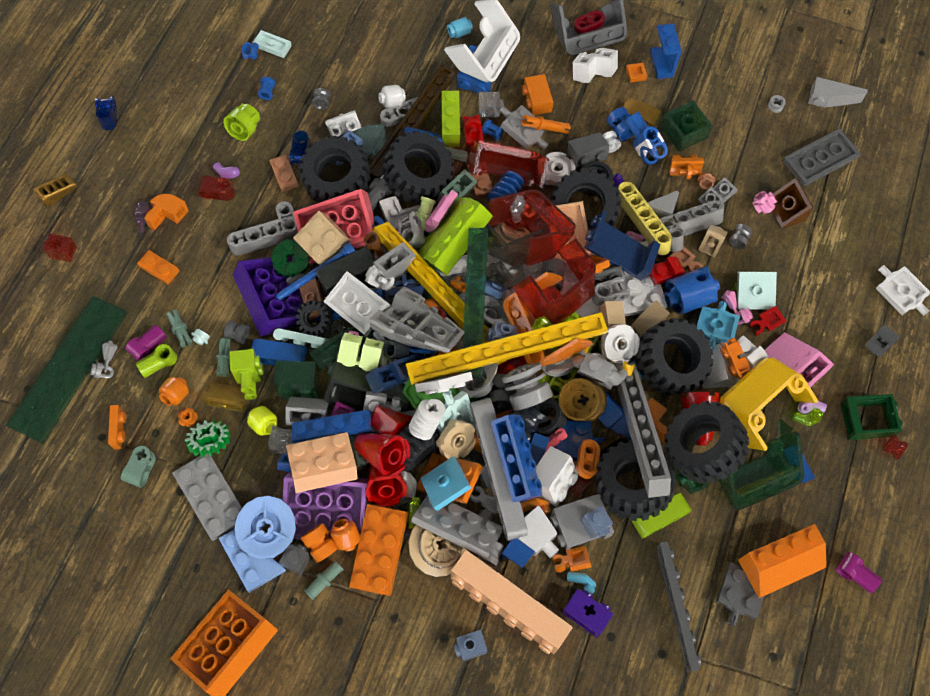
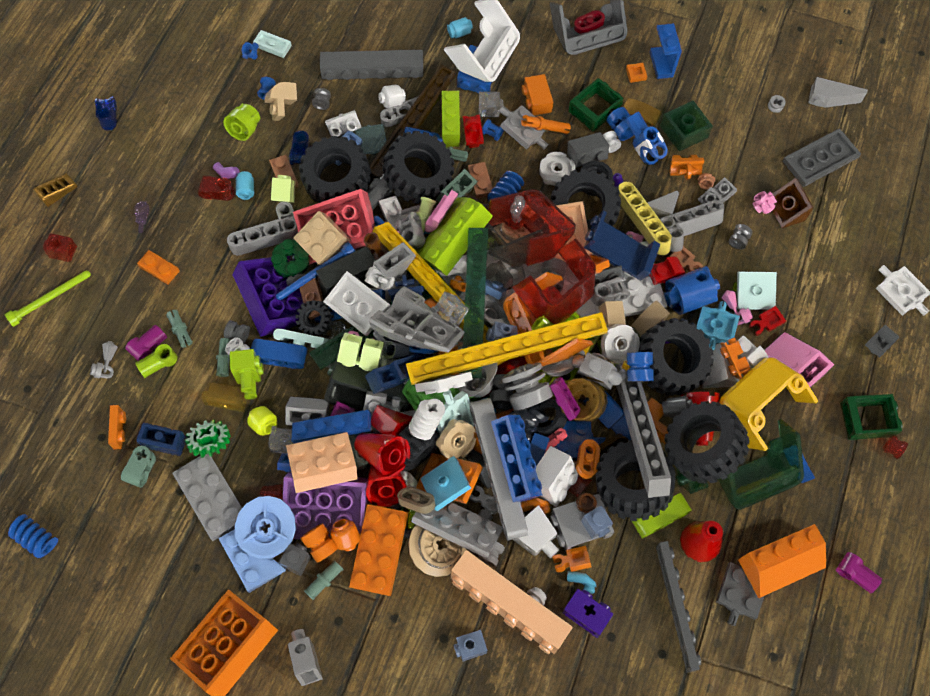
clear green plate [6,296,128,444] -> none
orange brick [144,194,189,231] -> none
orange head [159,377,189,406] -> none
orange plate [178,408,198,427] -> none
light aqua plate [191,329,210,346] -> none
clear green brick [273,361,320,400] -> none
clear red windscreen [469,138,550,188] -> none
blue panel [501,538,534,568] -> none
white brick [573,48,618,83] -> none
tan slope [698,225,728,258] -> none
clear neon green arm [792,409,823,426] -> none
lavender arm [798,401,827,414] -> none
none -> lime piece [4,270,91,327]
none -> blue piece [8,514,58,558]
none -> dark blue brick [137,422,187,456]
none -> white wheel [225,338,250,355]
none -> medium azure brick [236,171,254,200]
none -> clear red slope [260,484,283,499]
none -> tan brick [265,82,297,121]
none -> yellowish green piece [271,175,296,203]
none -> light grey torso [288,629,323,686]
none -> dark grey brick [320,50,423,80]
none -> dark tan plate [397,487,436,514]
none -> clear brick [435,291,469,325]
none -> white plate [526,587,546,606]
none -> magenta plate [550,376,581,421]
none -> dark green window [568,78,624,132]
none -> reddish brown plate [576,493,597,514]
none -> blue wheel [627,352,654,381]
none -> dark grey brick [662,396,693,418]
none -> red cone [680,521,723,562]

